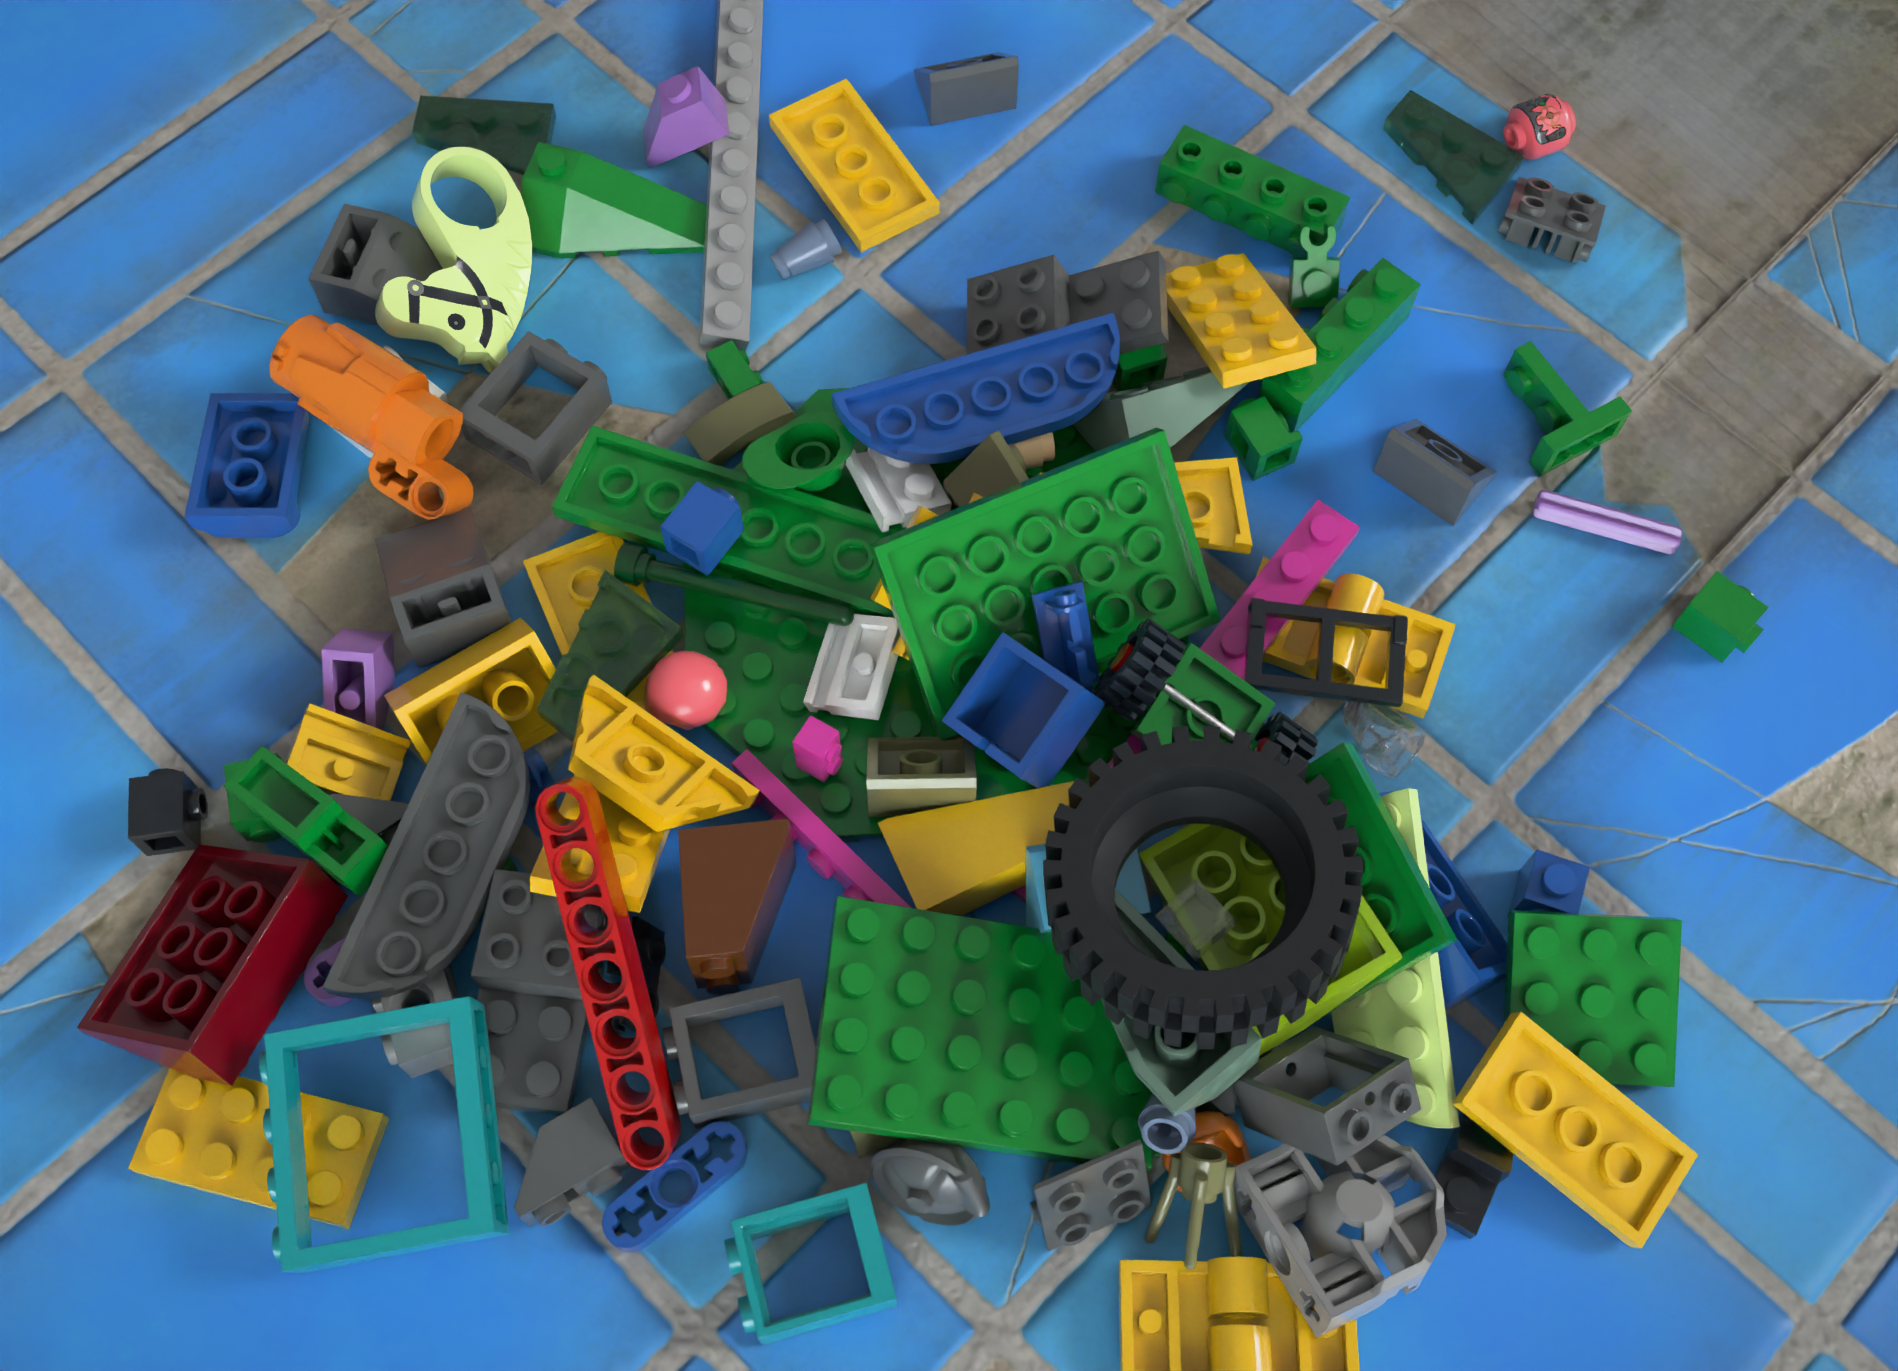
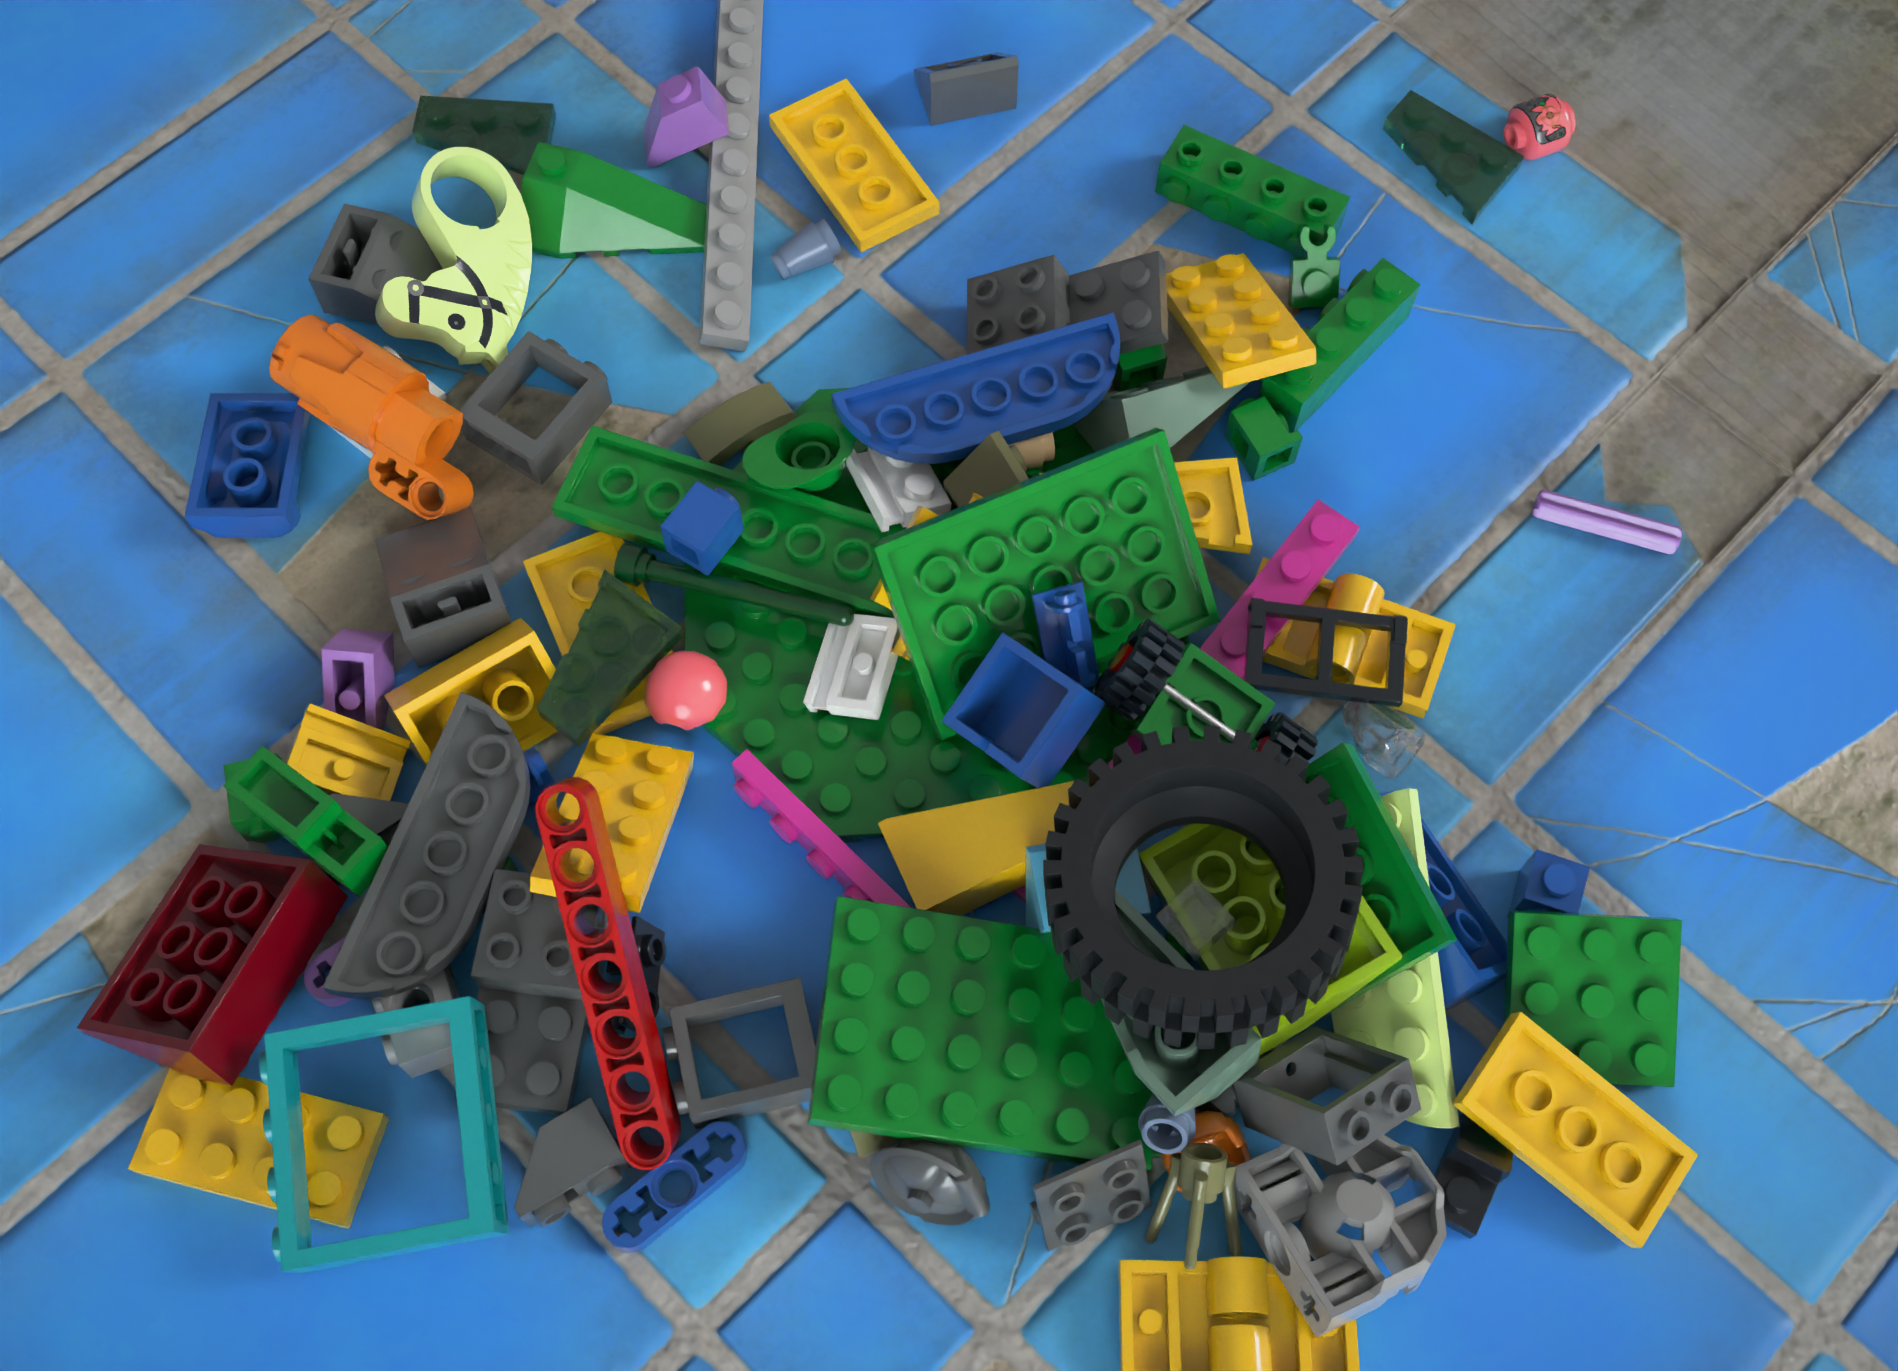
black brick [128,768,208,856] -> none
yellow wing [568,675,760,832] -> none
reddish brown slope [678,818,796,994] -> none
green piece [706,340,763,400] -> none
teal window [724,1183,897,1345] -> none
dark pink piece [792,715,843,783] -> none
olive slope [866,736,977,817] -> none
dark grey slope [1373,419,1497,526] -> none
dark grey hinge [1498,177,1606,264] -> none
green bracket [1503,341,1632,477] -> none
green brick [1672,571,1768,663] -> none

